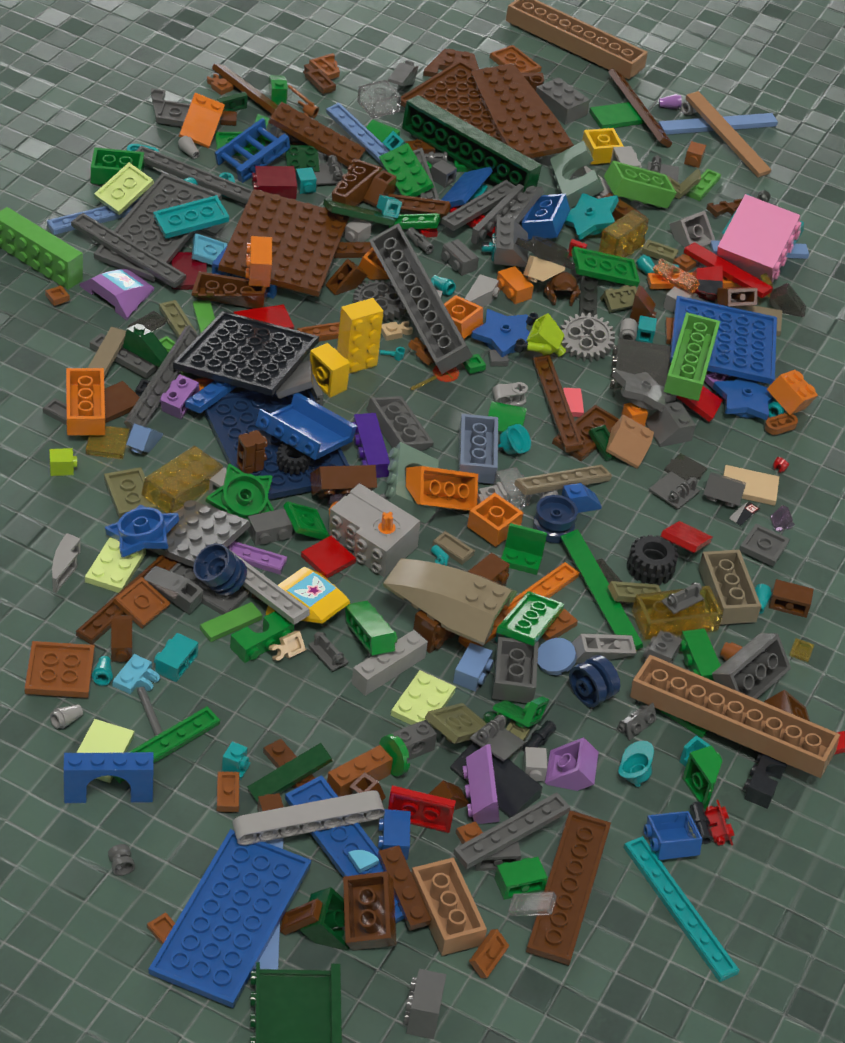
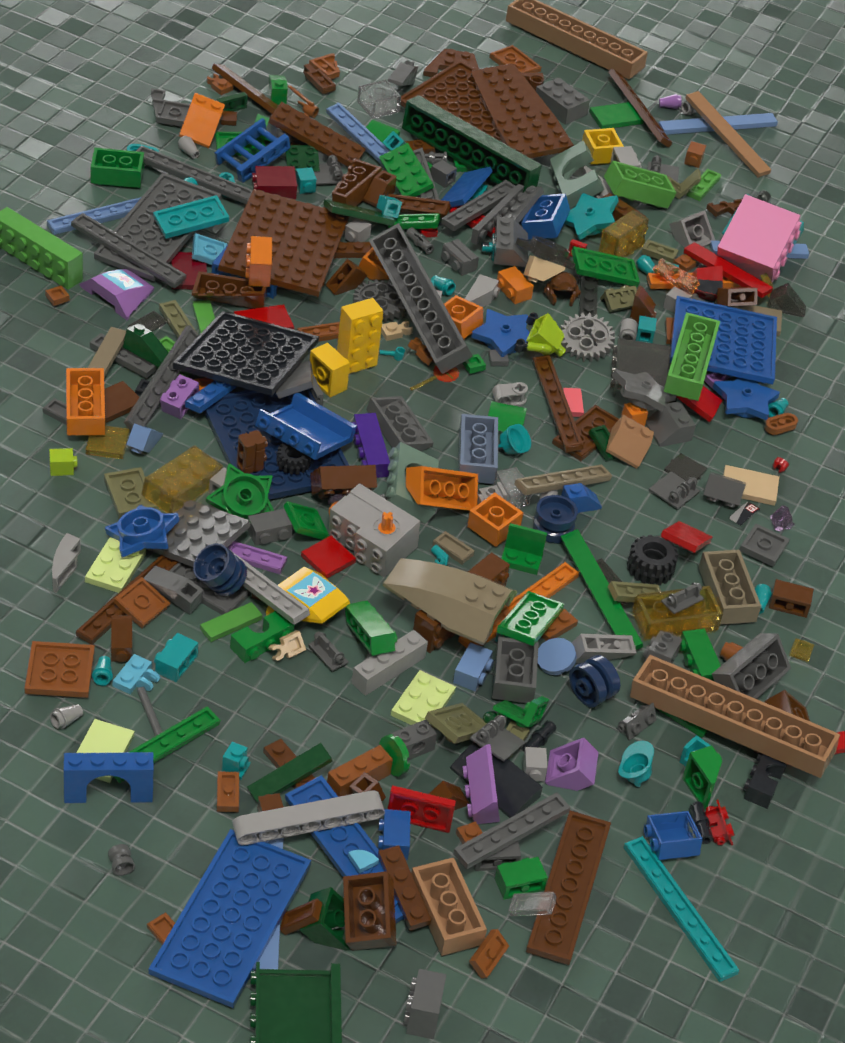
yellowish green plate [94,163,154,215] -> none
orange brick [767,370,818,415] -> none

